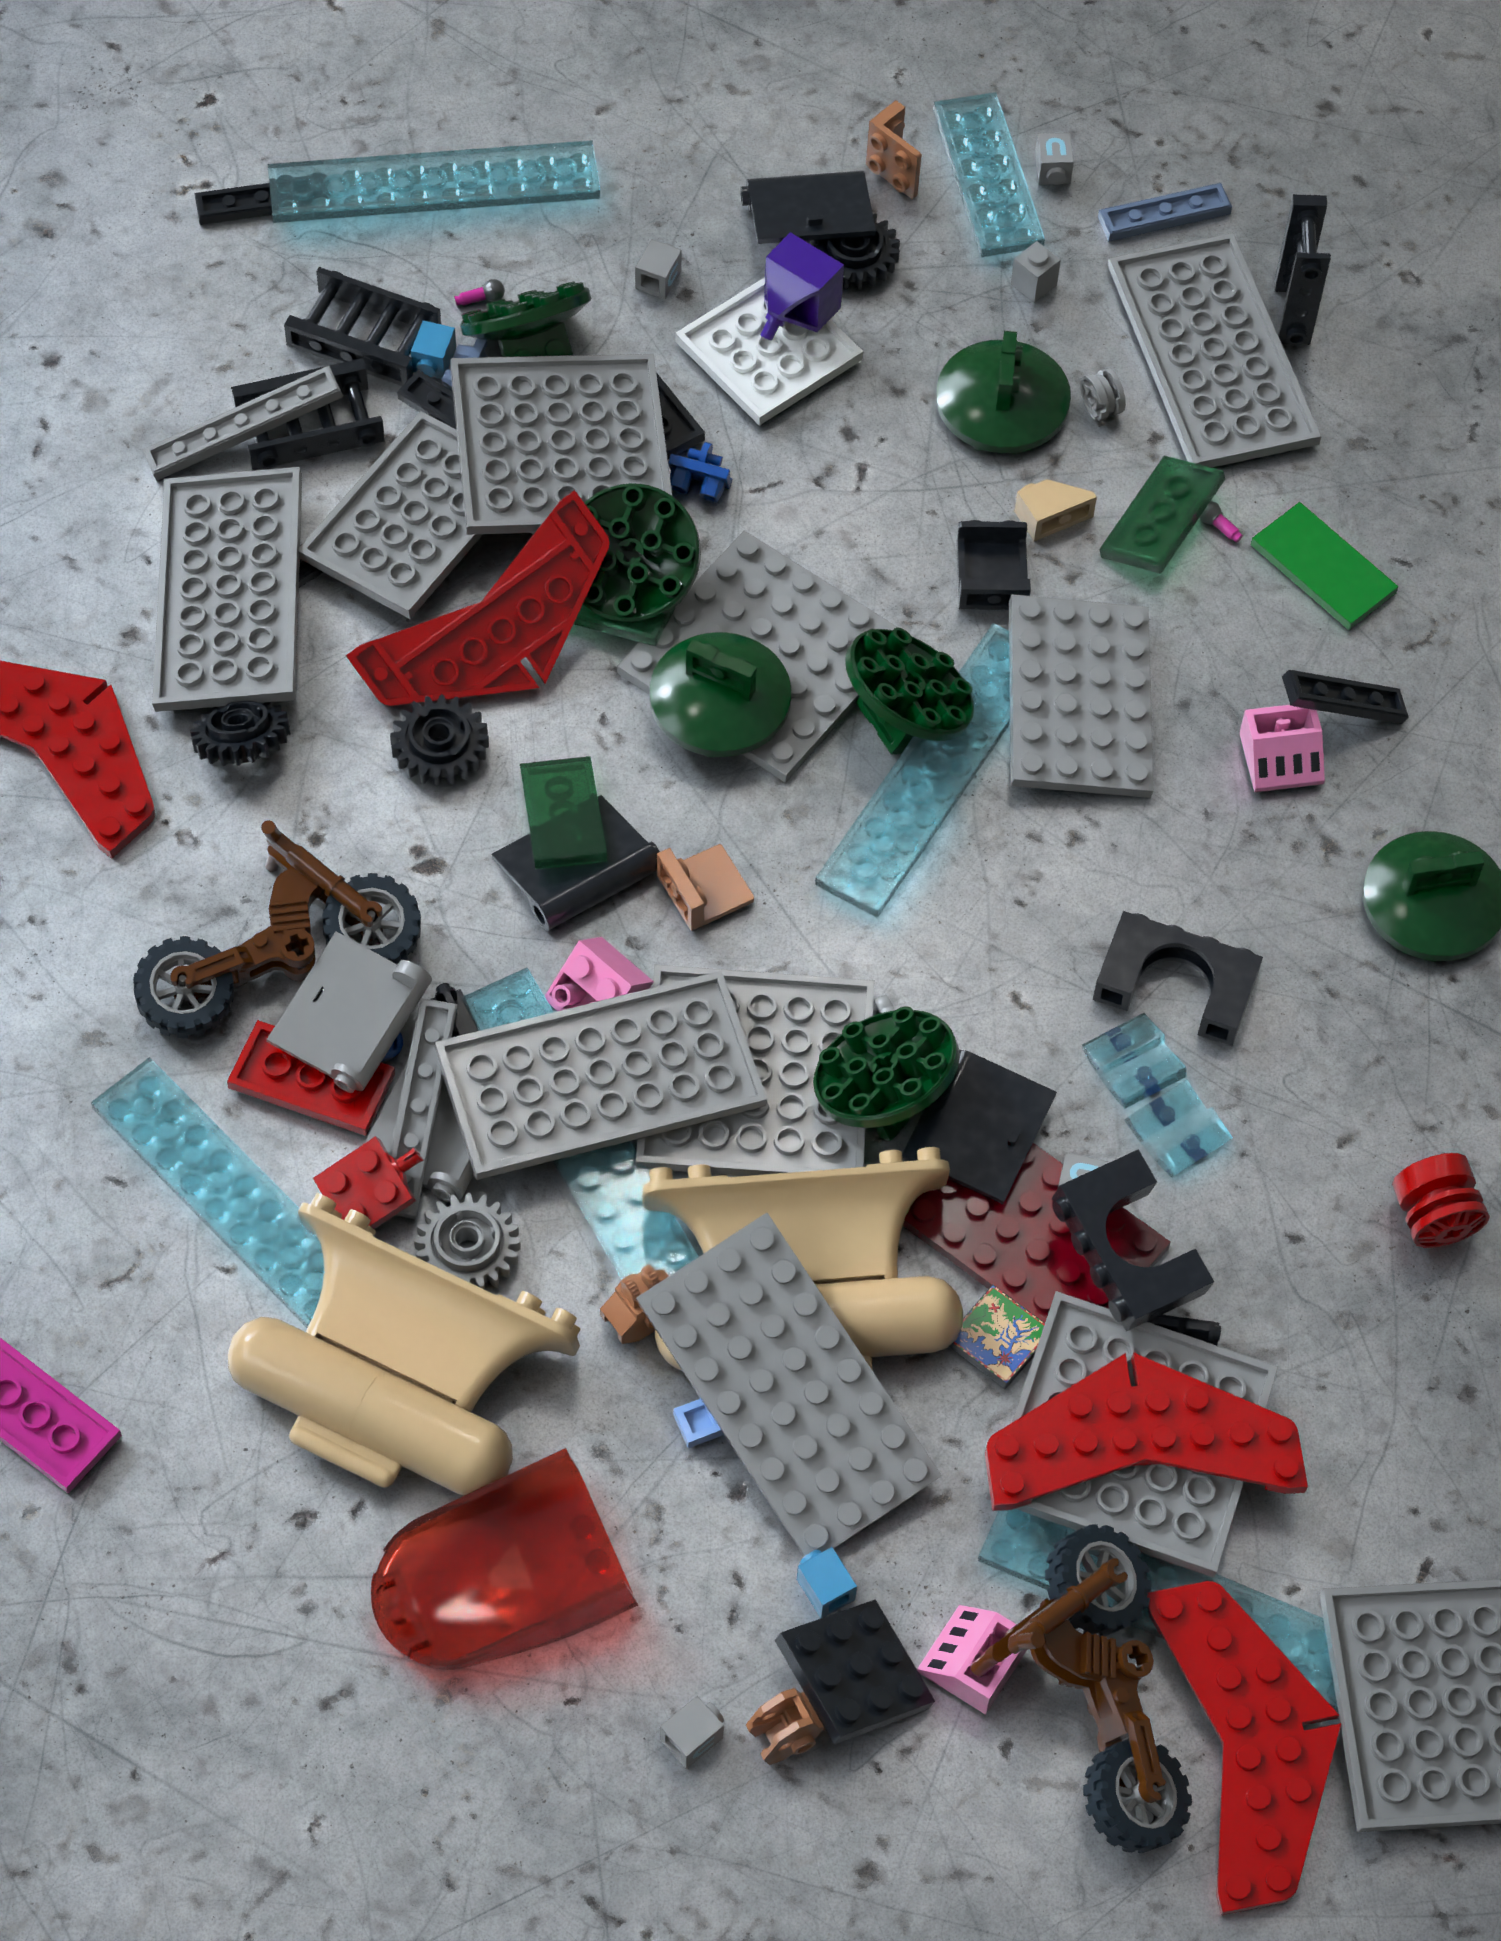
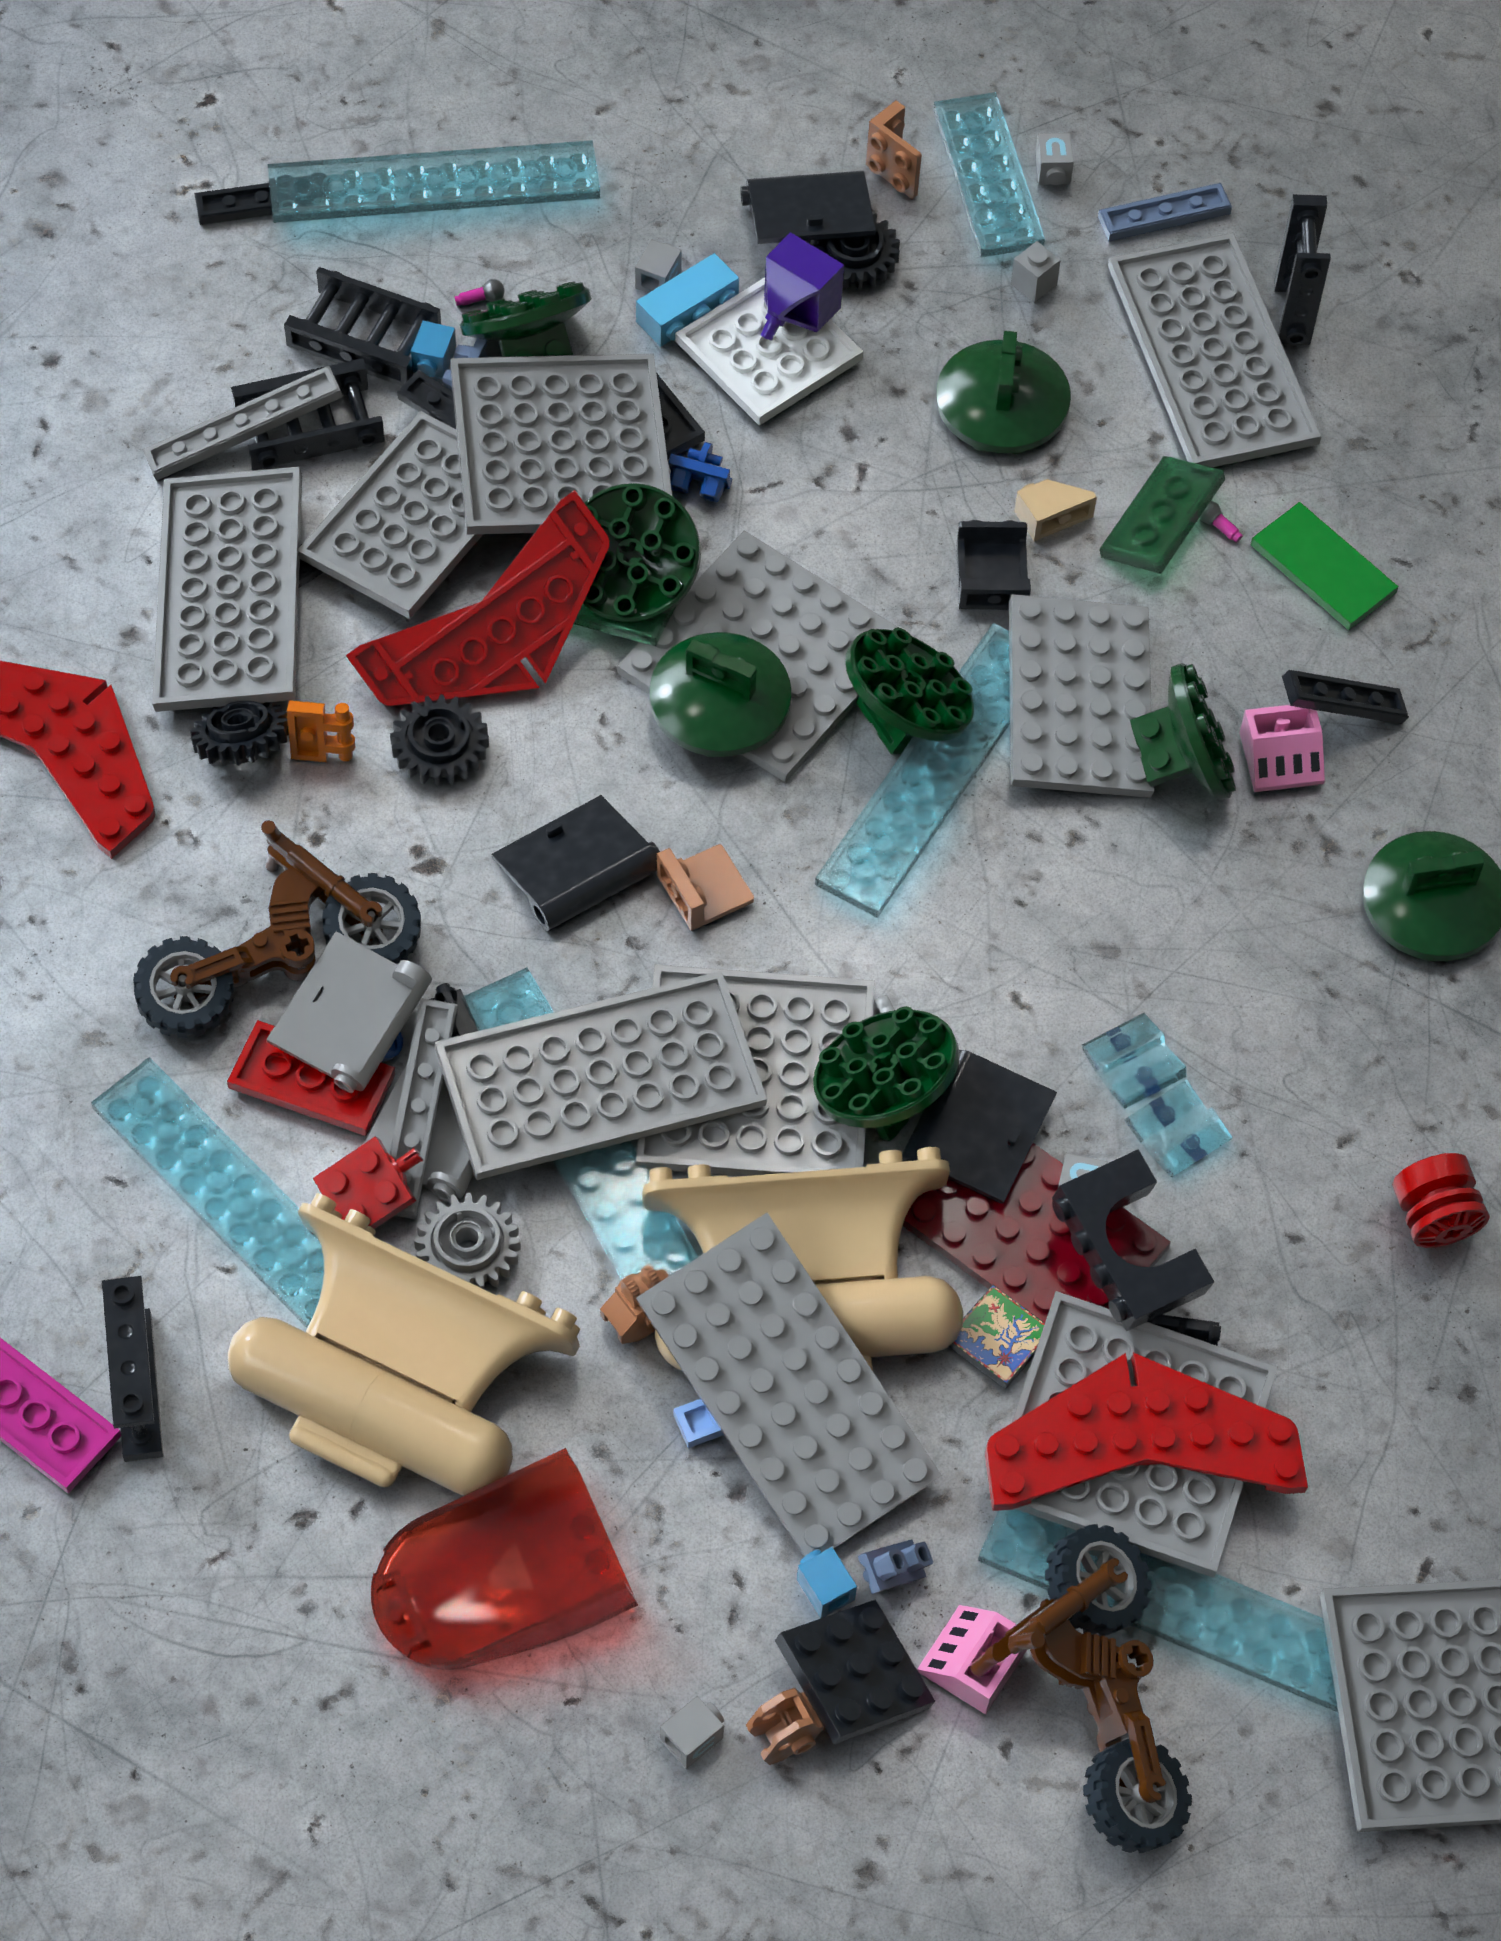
clear green tile [520,756,607,869] -> none
bright pink slope [543,937,654,1011] -> none
light grey wheel [1080,368,1126,421] -> none
black arch [1093,911,1263,1047] -> none
red wing [1147,1581,1341,1916] -> none
none -> black fence [102,1276,164,1462]
none -> orange plate [287,700,356,762]
none -> medium azure brick [636,253,739,347]
none -> sand blue hips [858,1539,933,1594]
none -> dark green bracket [1130,663,1236,801]

